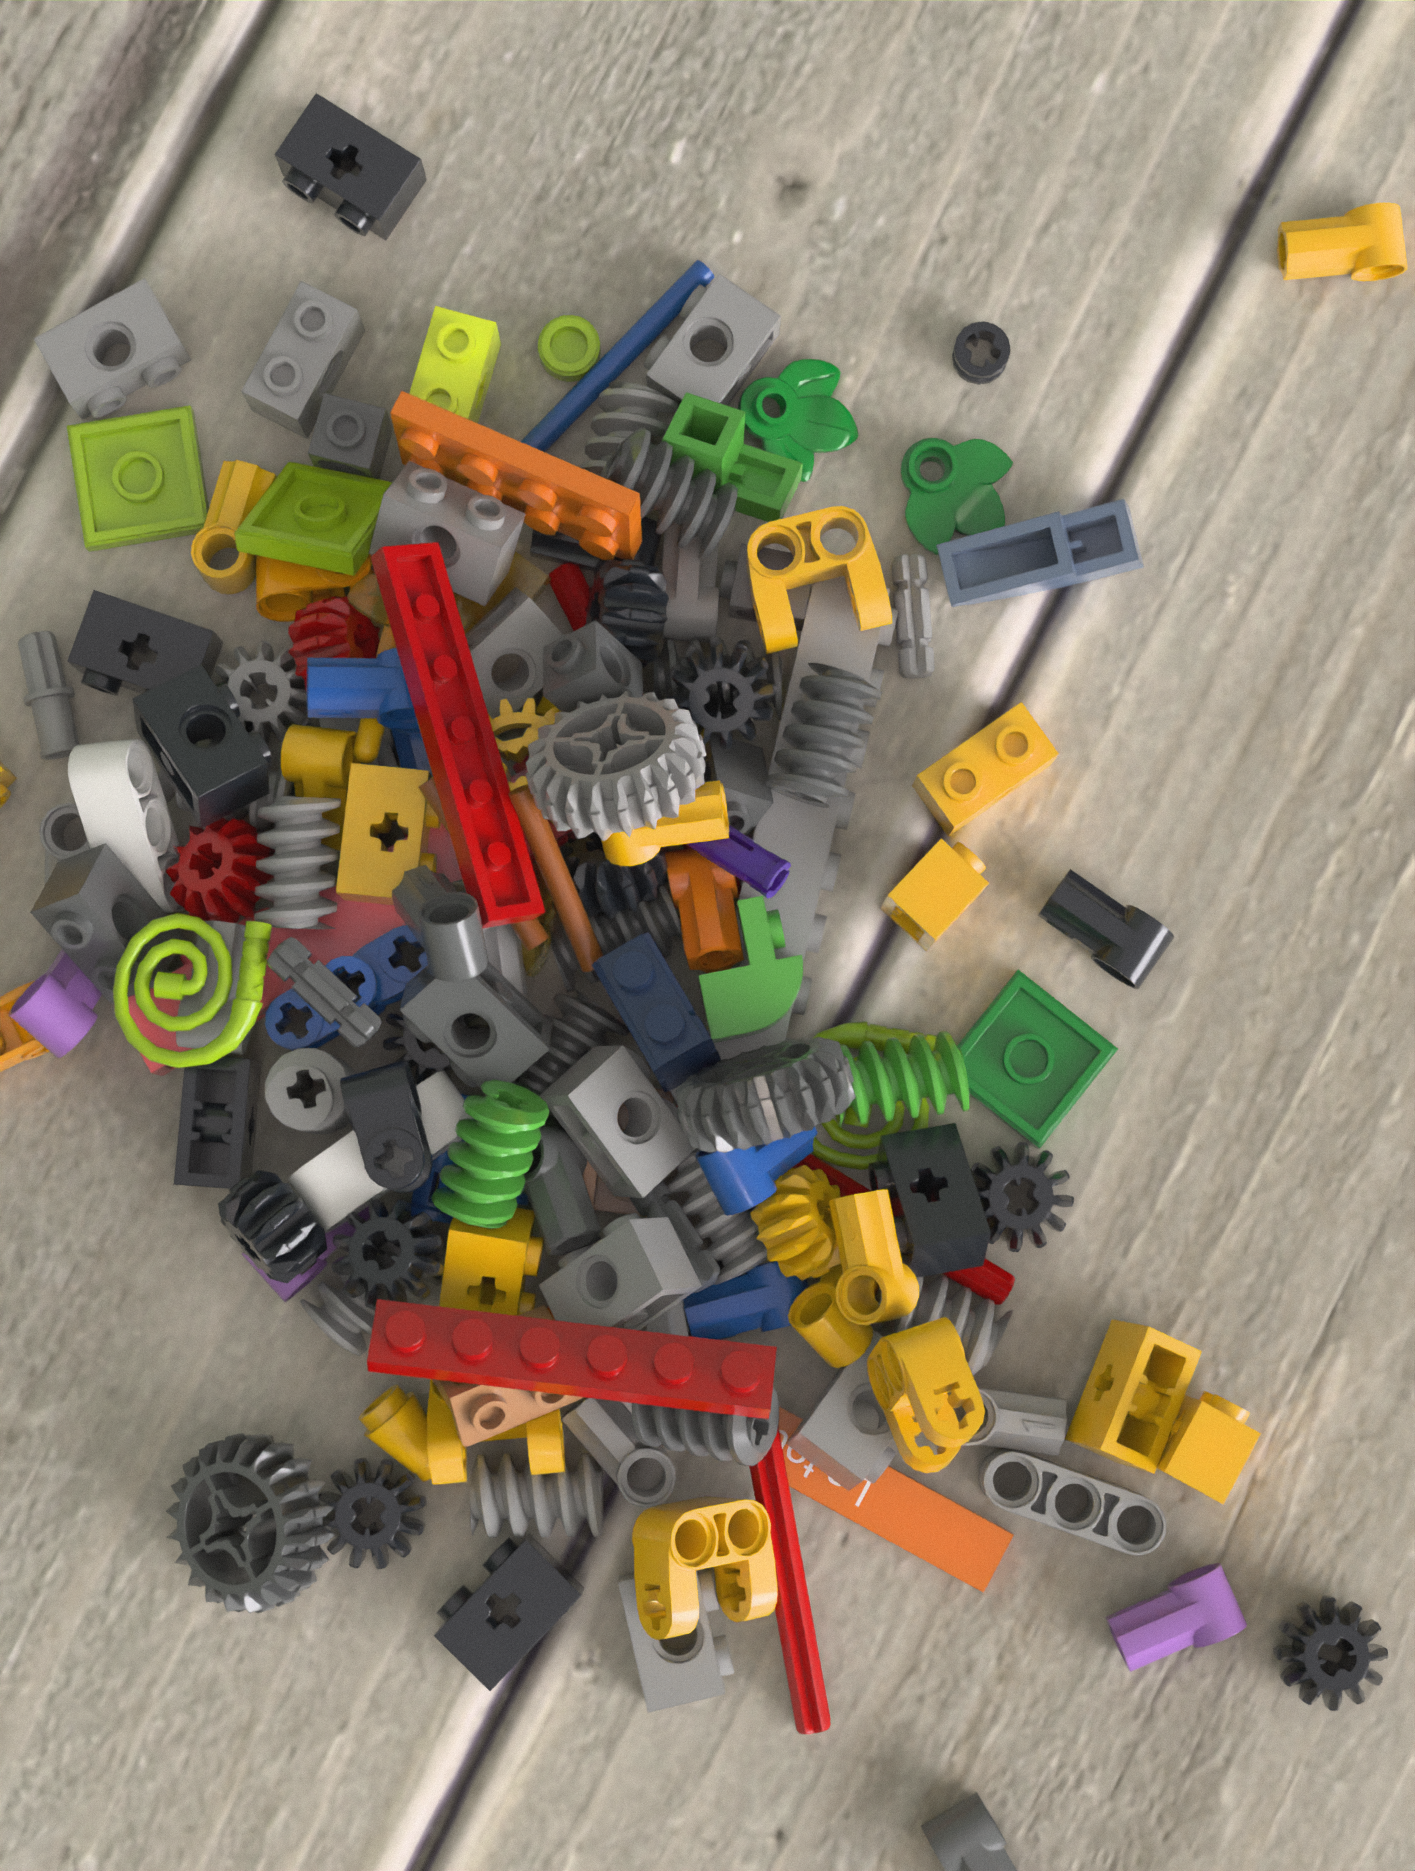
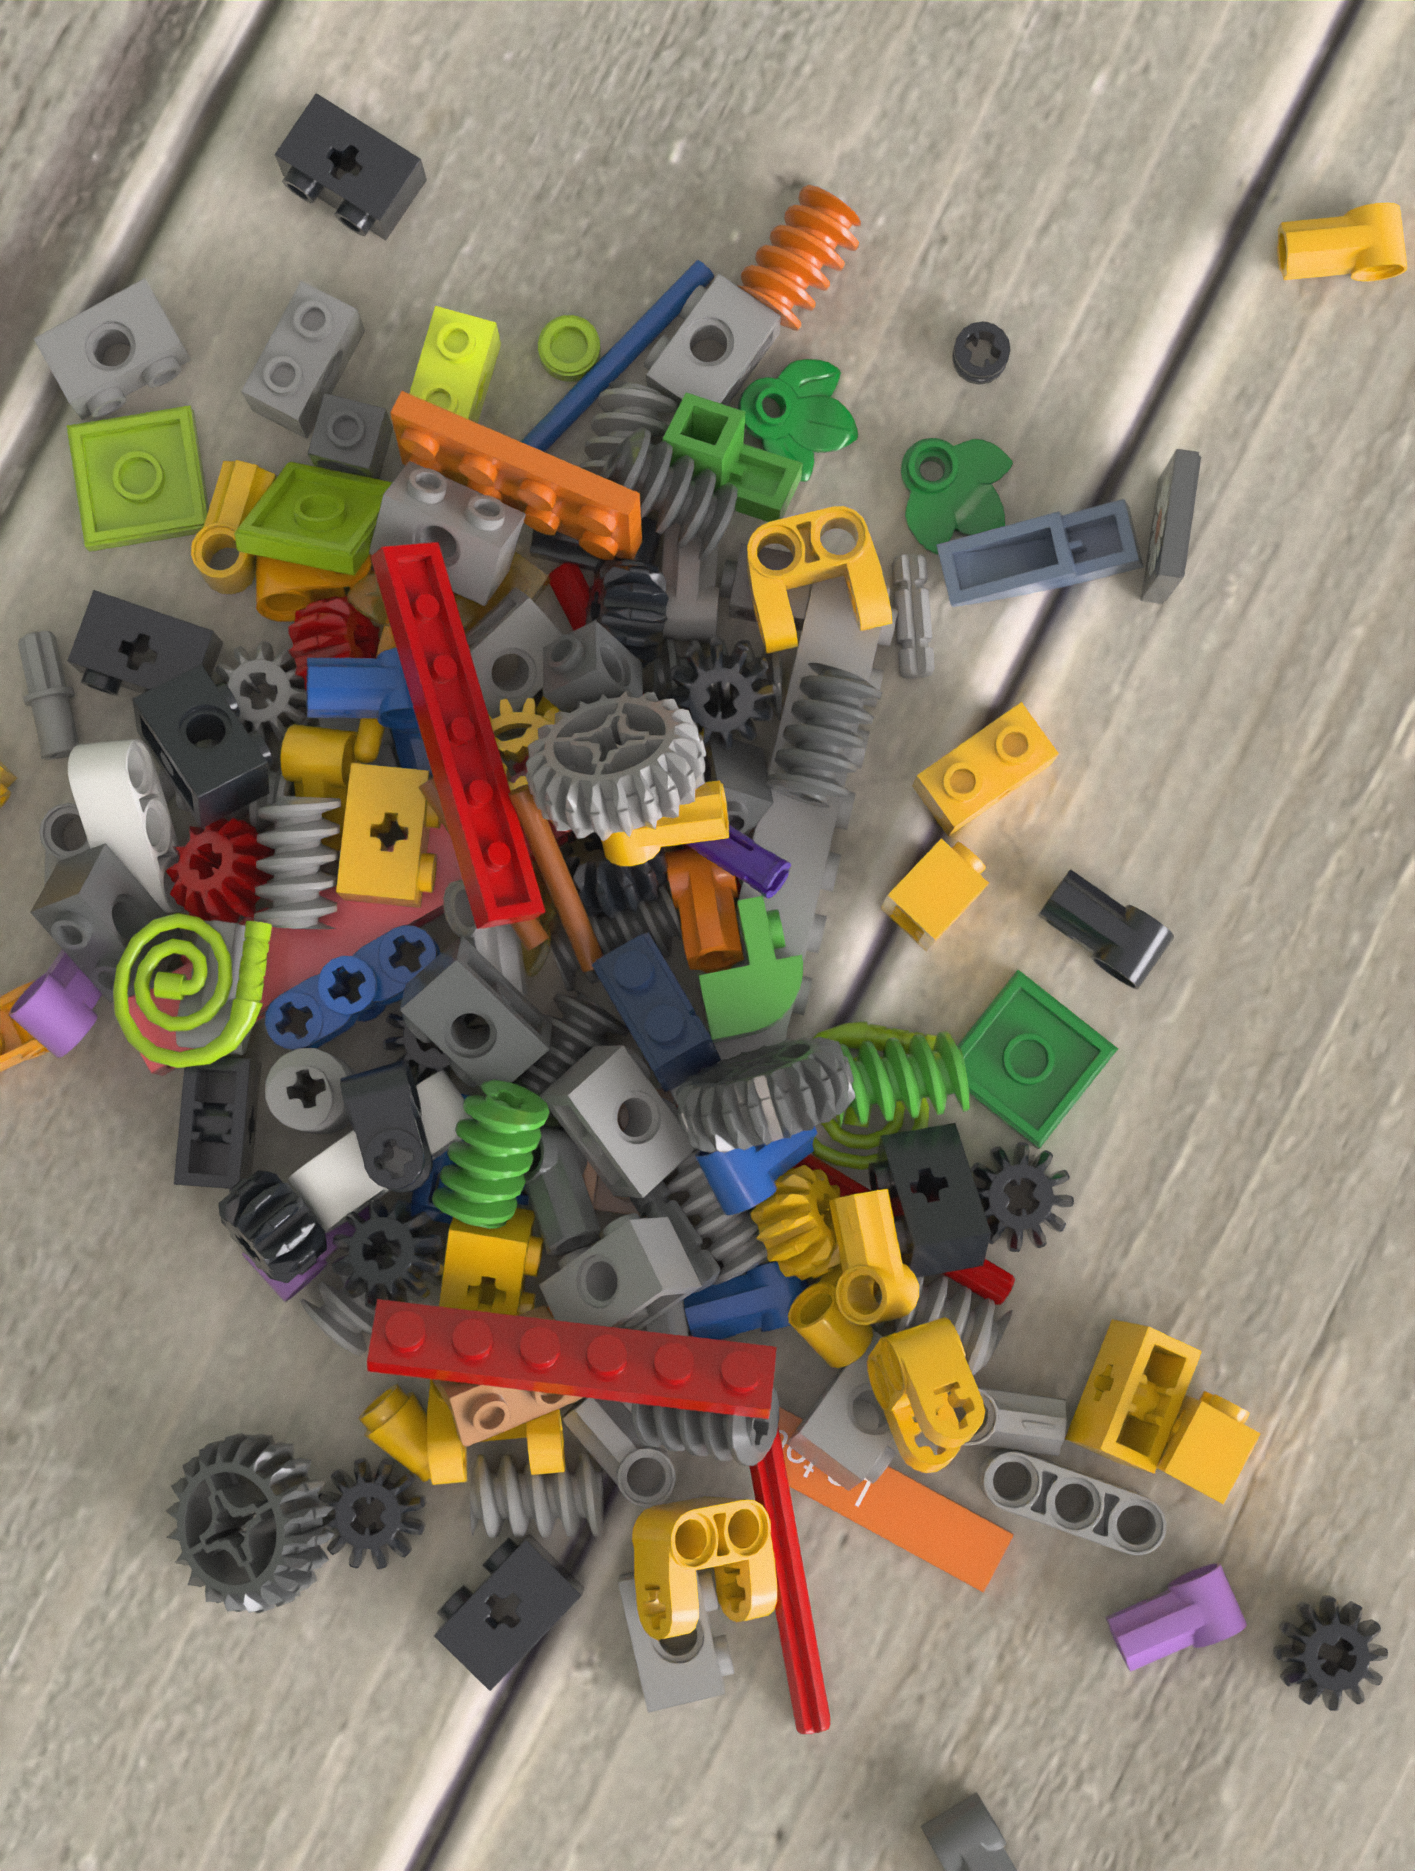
dark grey axle [267,937,382,1048] -> none
dark grey piece [392,865,489,982] -> none
none -> orange piece [737,185,861,331]
none -> dark grey tile [1141,449,1201,604]

